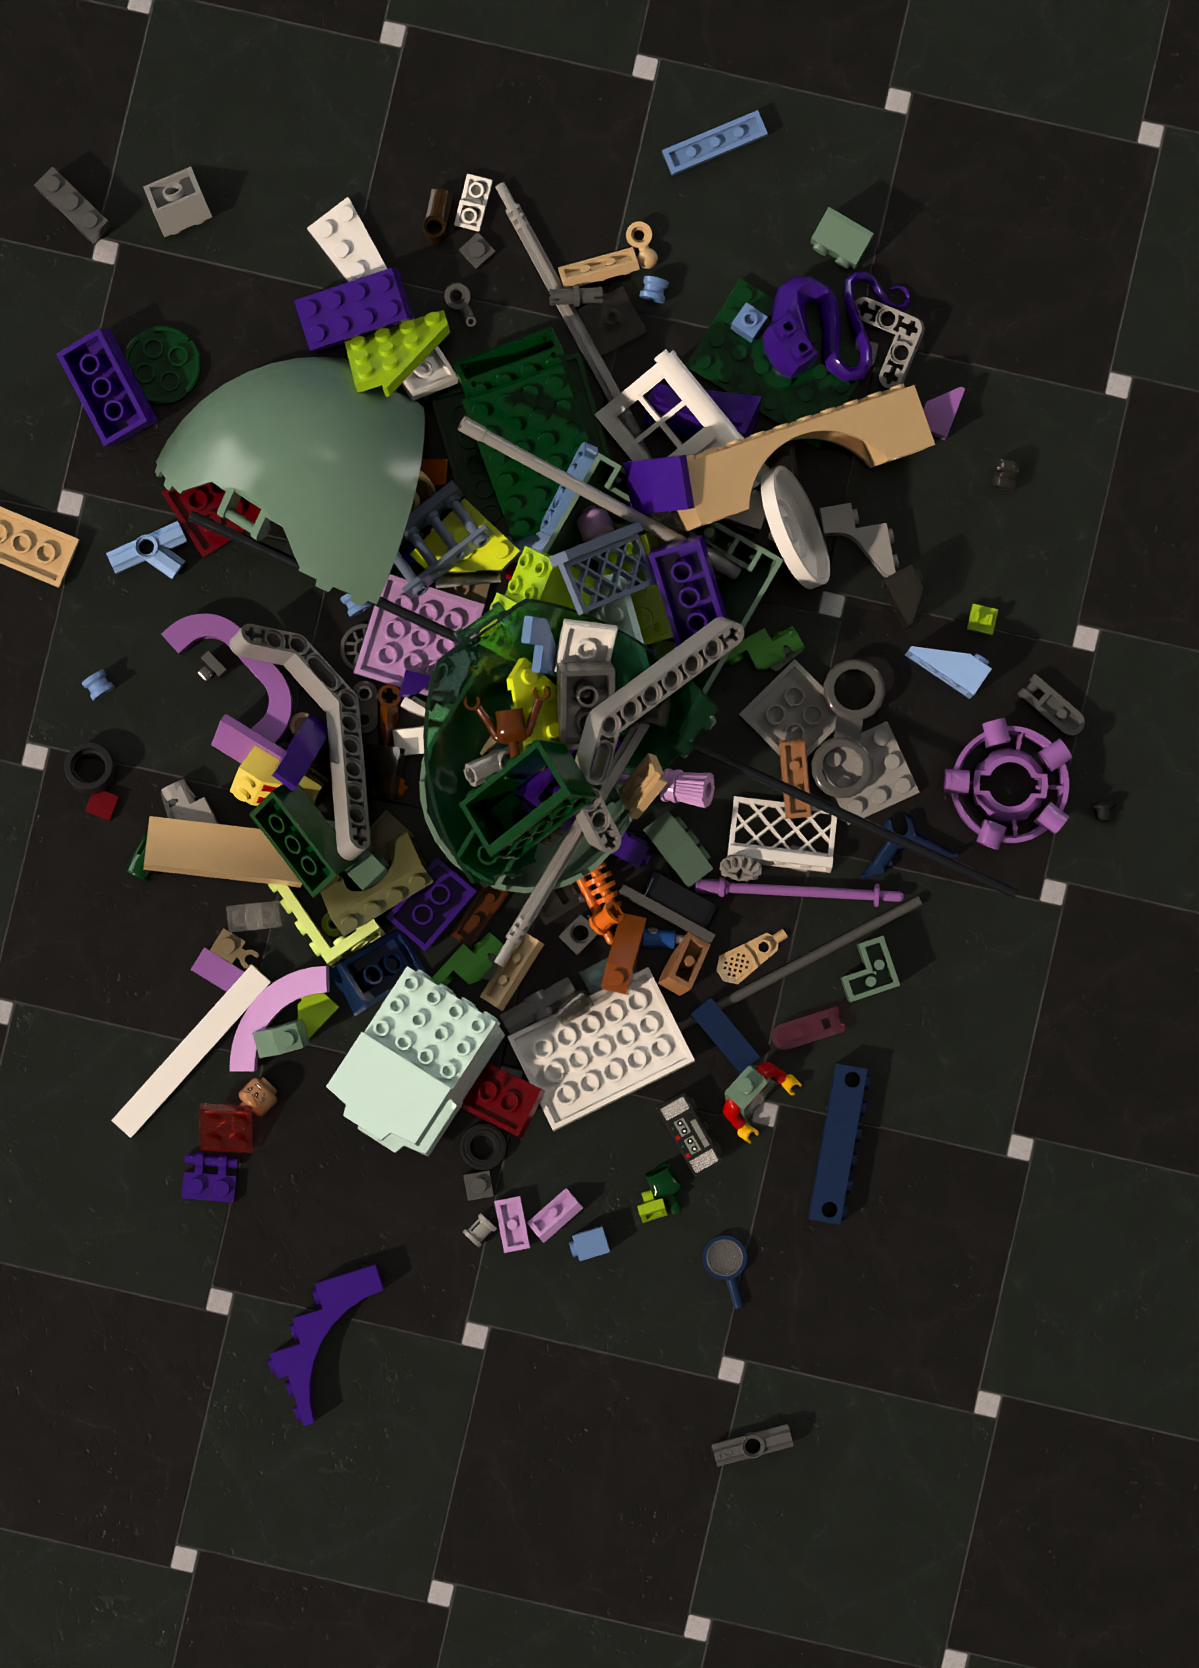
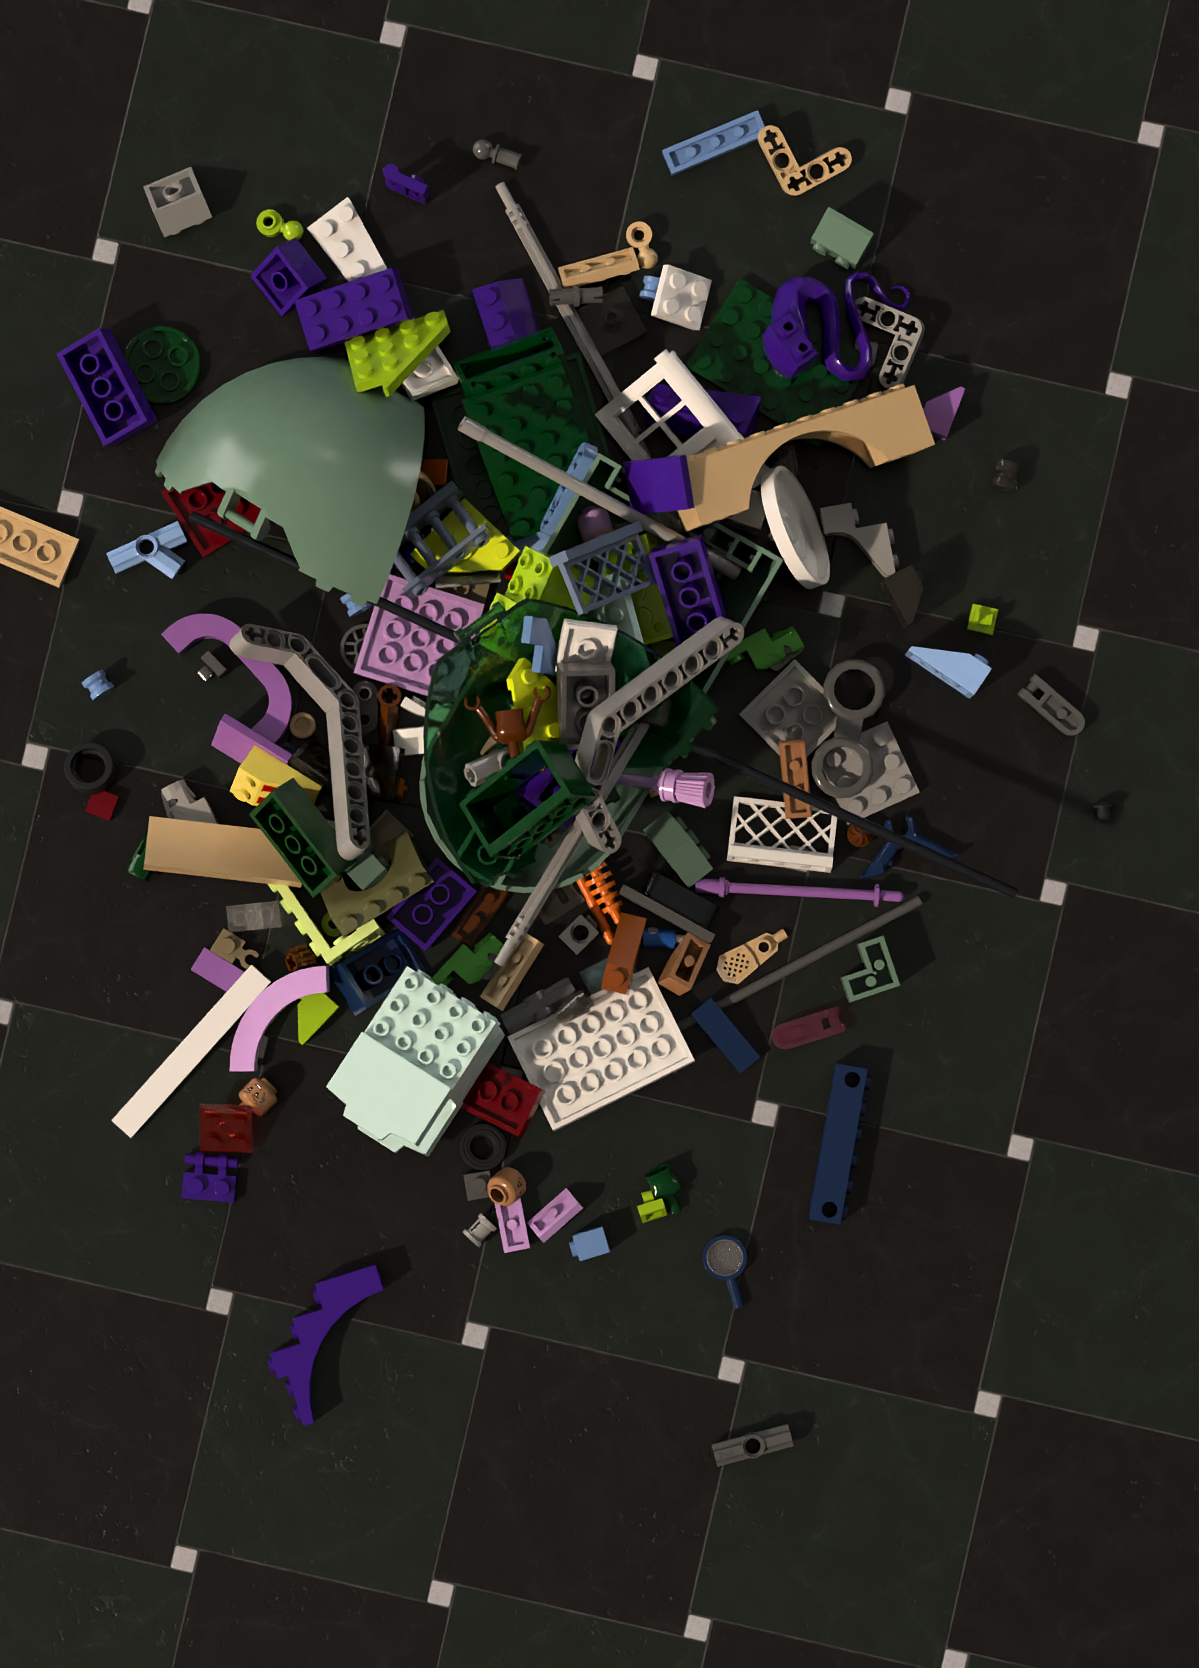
dark grey arch [34,167,112,245] -> none
sand green slope [252,1018,310,1058] -> none
dark purple slope [272,714,328,791] -> none
dark purple tile [399,670,431,697] -> none
dark brown piece [423,188,454,244] -> none
dark grey plate [444,282,476,327] -> none
white slope [454,174,493,231] -> none
dark grey plate [459,232,496,270] -> none
orange bush [589,902,624,935] -> none
dark purple window [612,831,653,868] -> none
tan plate [619,753,667,819] -> none
brick [656,1092,724,1177] -> none
light grey gear [720,855,762,882] -> none
torso [723,1062,802,1143] -> none
medium blue brick [730,302,768,343] -> none
medium lavender piece [944,718,1072,850] -> none
none -> dark purple slope [250,238,327,317]
none -> lime plate [256,210,303,240]
none -> reddish brown gear [286,943,318,973]
none -> dark purple plate [383,164,430,205]
none -> dark purple slope [472,278,540,349]
none -> dark grey pin [473,139,522,170]
none -> medium nougat head [487,1167,526,1206]
none -> white plate [651,265,712,331]
none -> tan beam [757,125,852,196]
none -> reddish brown plate [847,824,873,847]

